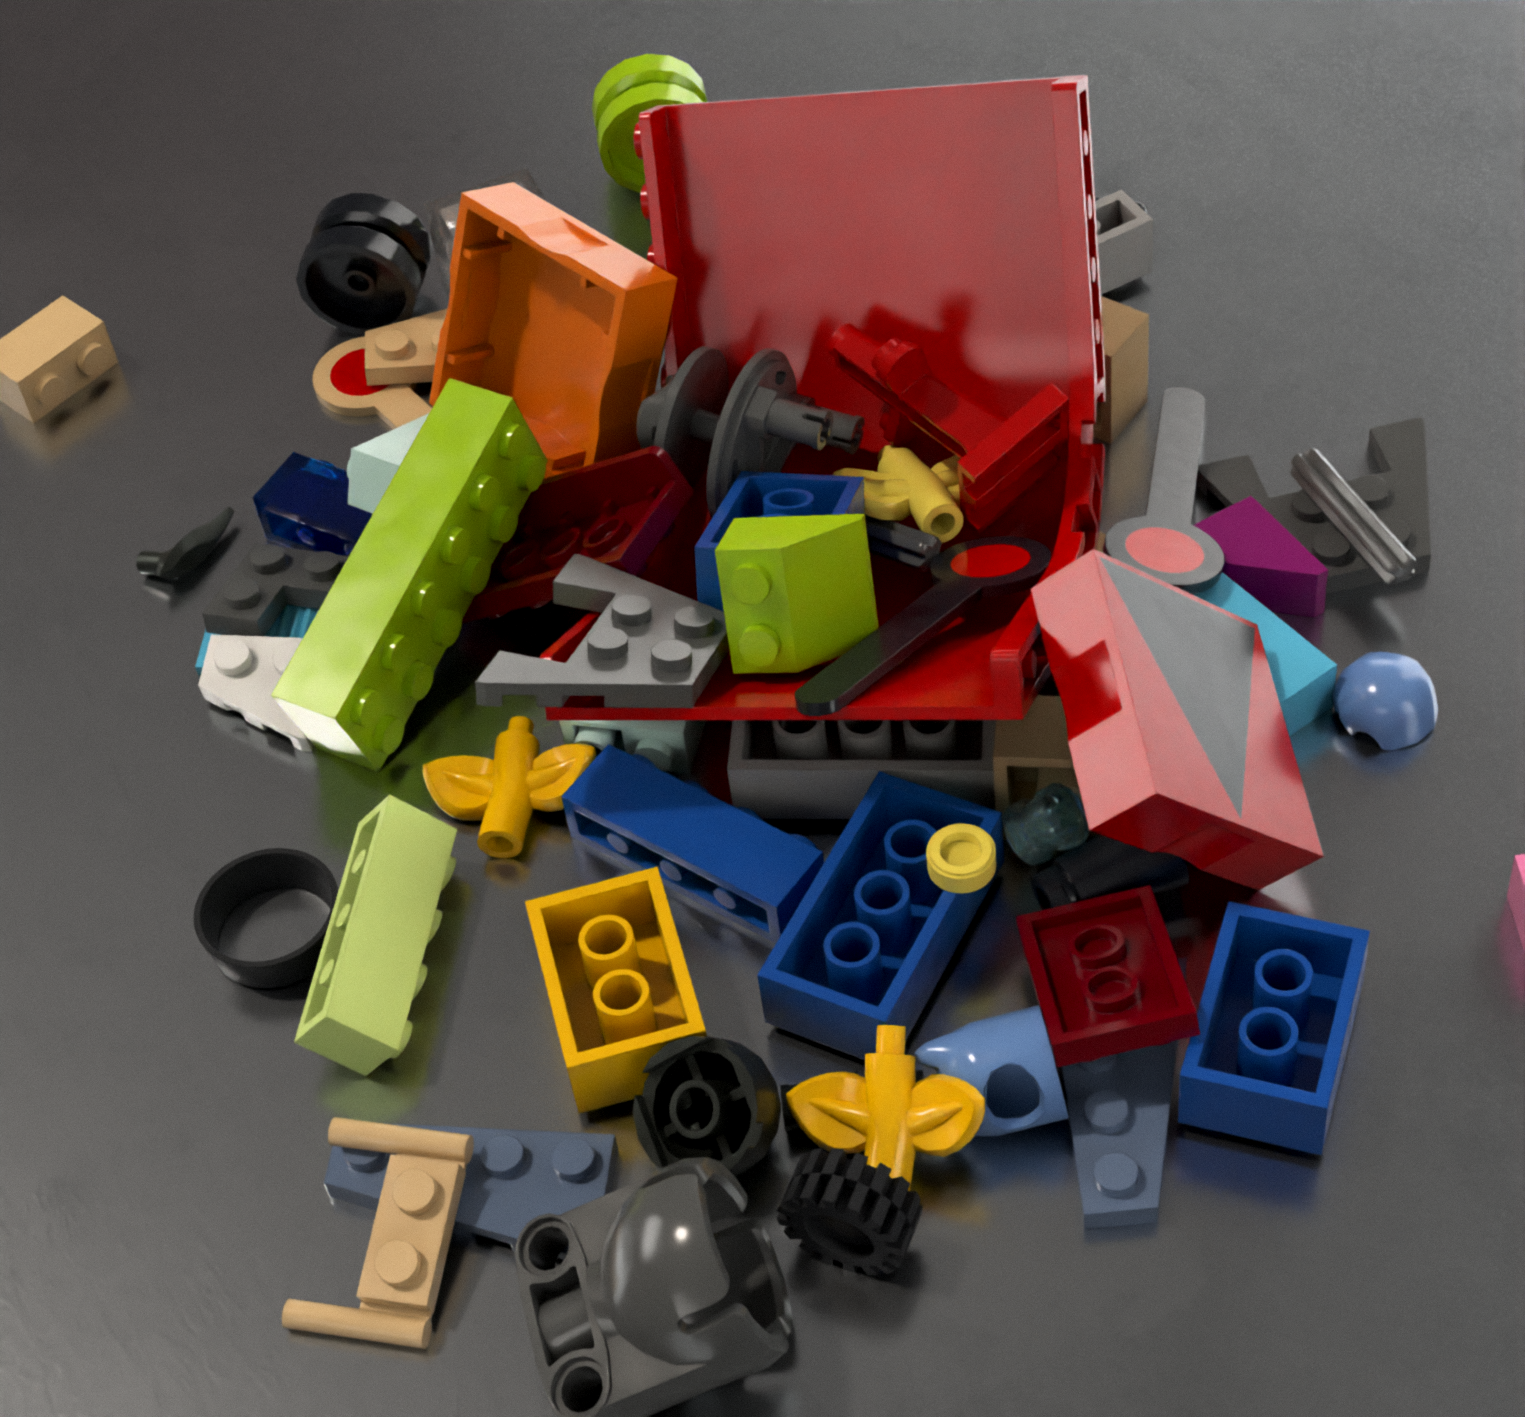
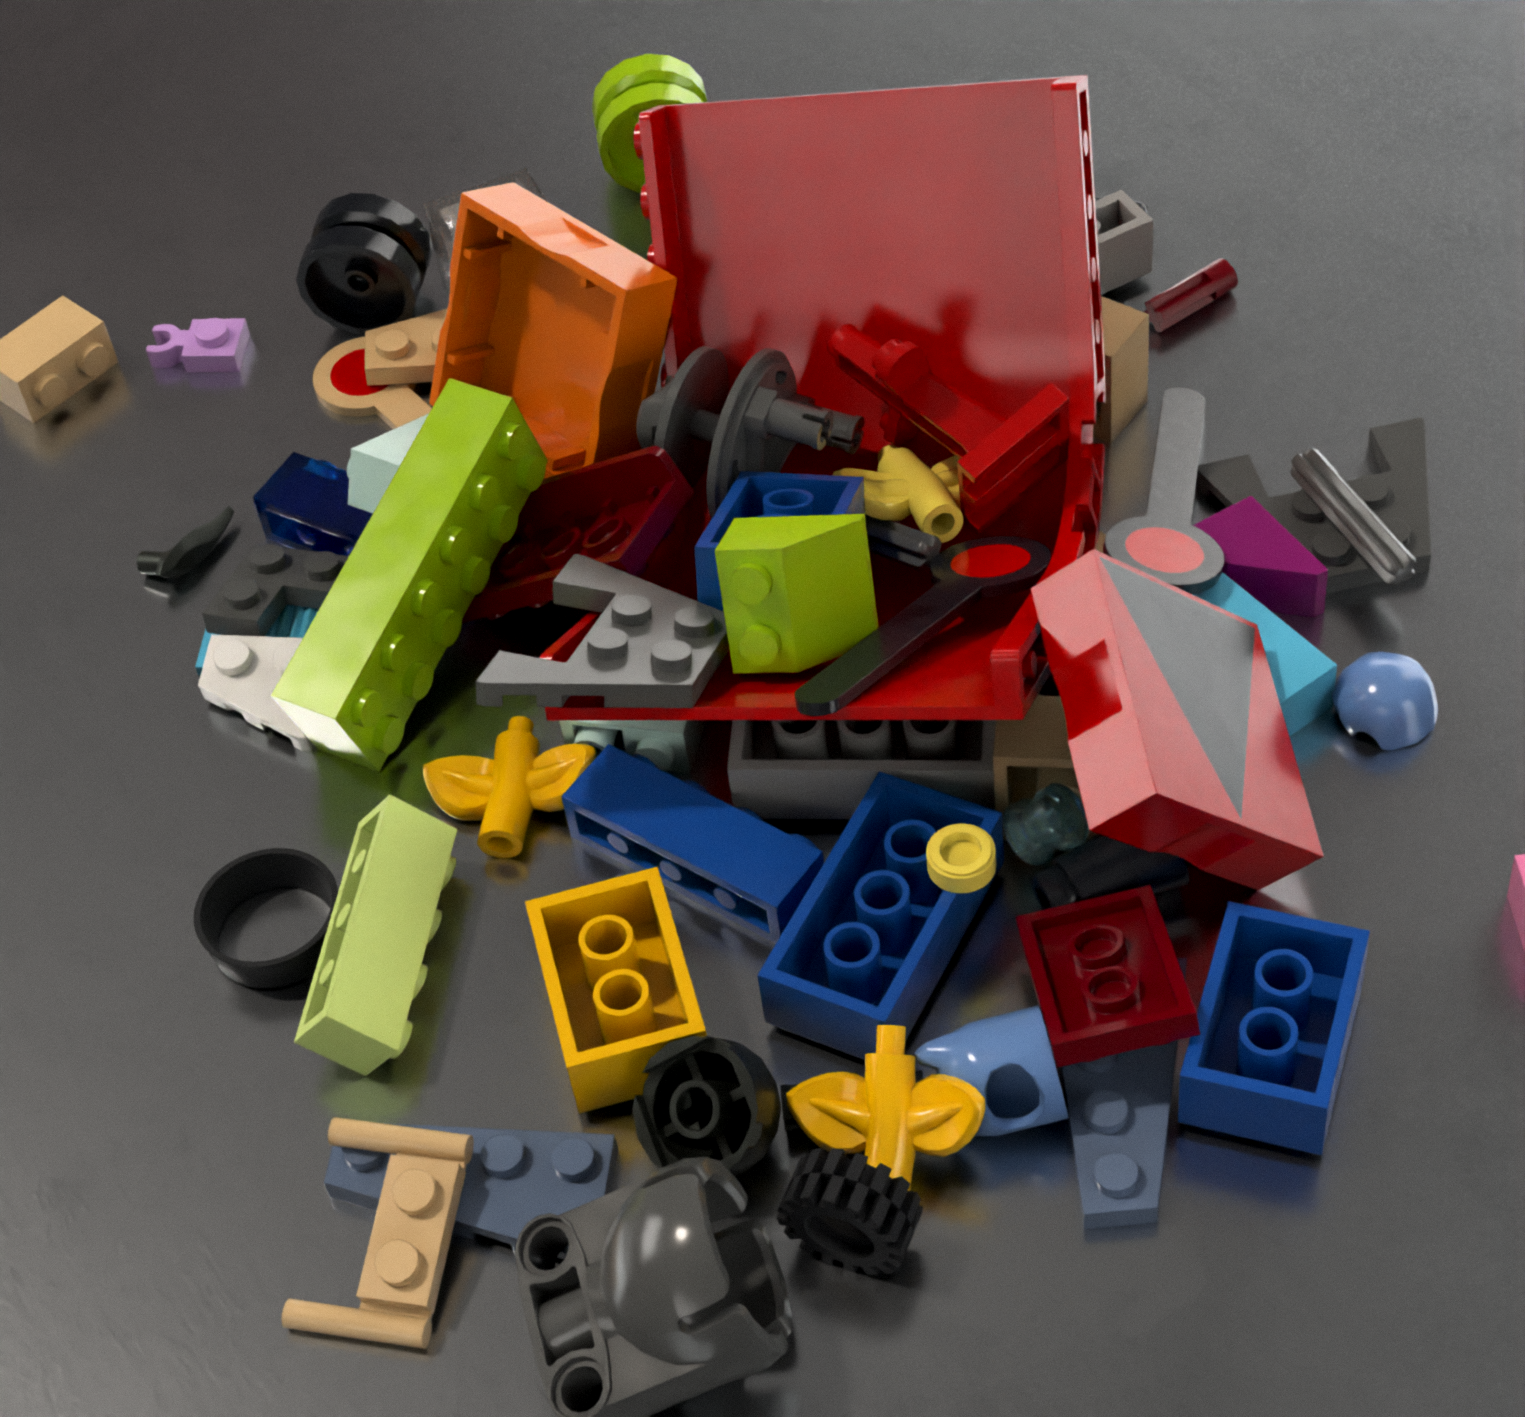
none -> lavender plate [146,318,250,373]
none -> dark red piece [1144,258,1238,332]

